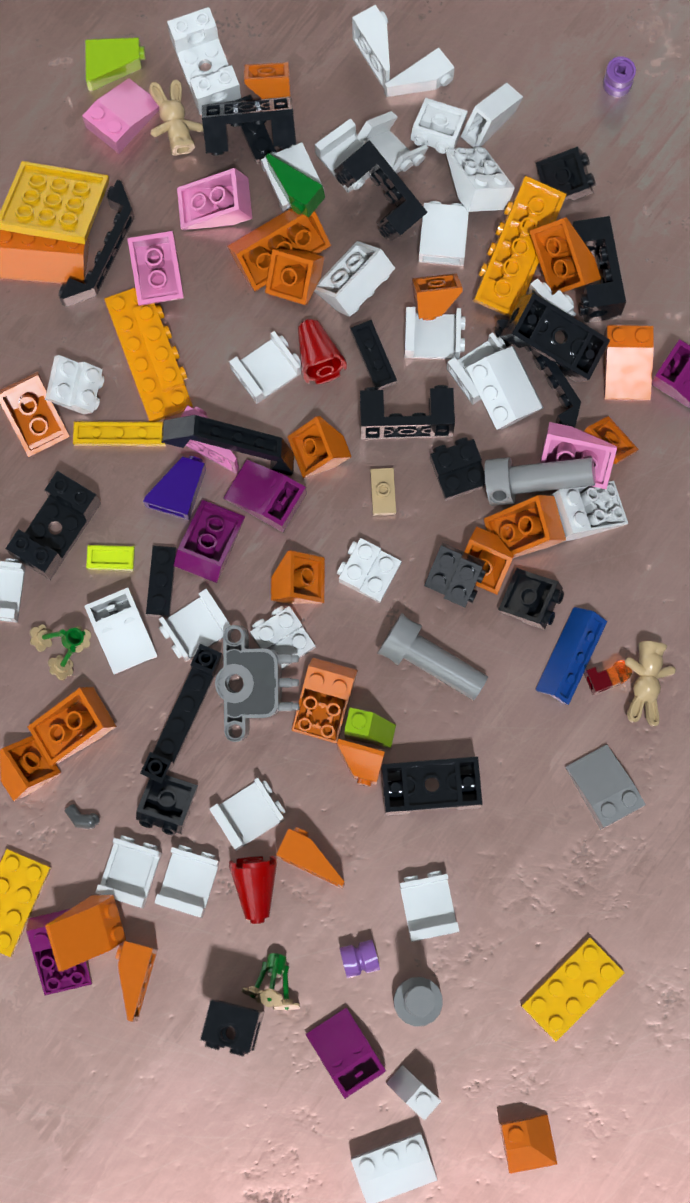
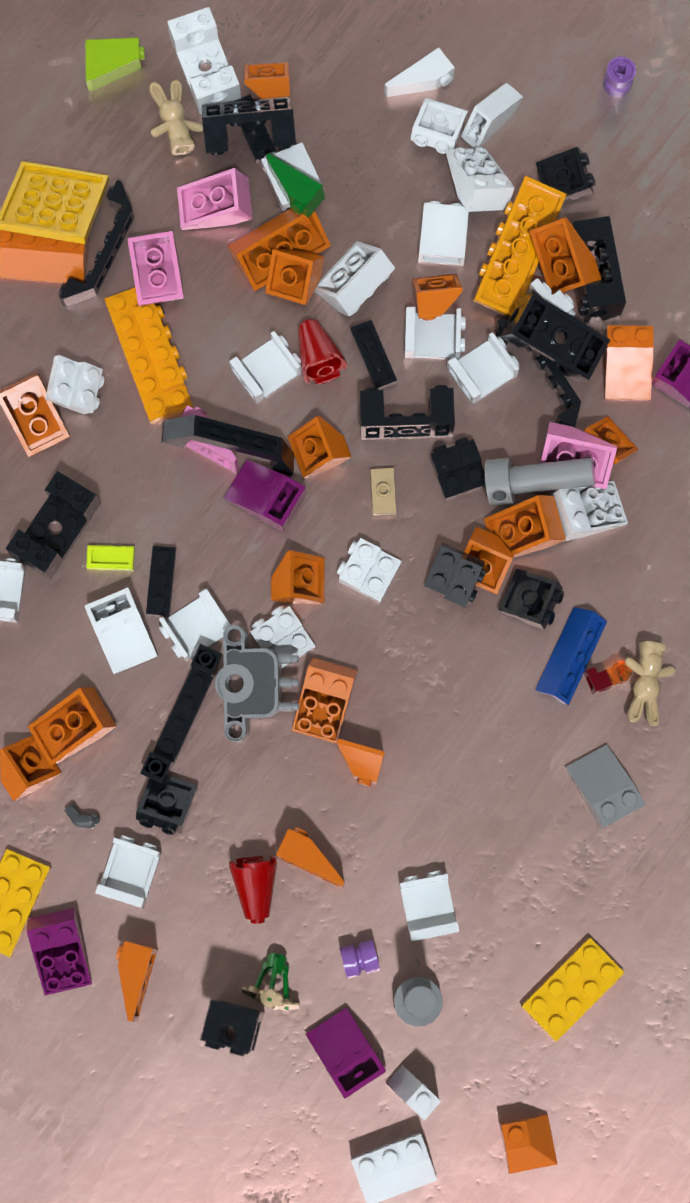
tan plant [30,624,91,680] -> none
orange slope [45,895,126,971] -> none
yellow tile [73,421,166,446] -> none
bright pink slope [82,78,159,154] -> none
dark purple slope [143,456,206,520] -> none
white panel [154,845,220,918] -> none
magenta slope [174,500,245,583] -> none
white panel [209,778,285,851] -> none
white panel [315,119,371,193] -> none
black plate [334,140,428,241] -> none
lime slope [344,708,396,748] -> none
white slope [352,5,390,90] -> none
white panel [356,111,429,173] -> none
light grey piece [377,613,488,701] -> none
black plate [381,756,483,816] -> none
white slope [466,346,544,430] -> none

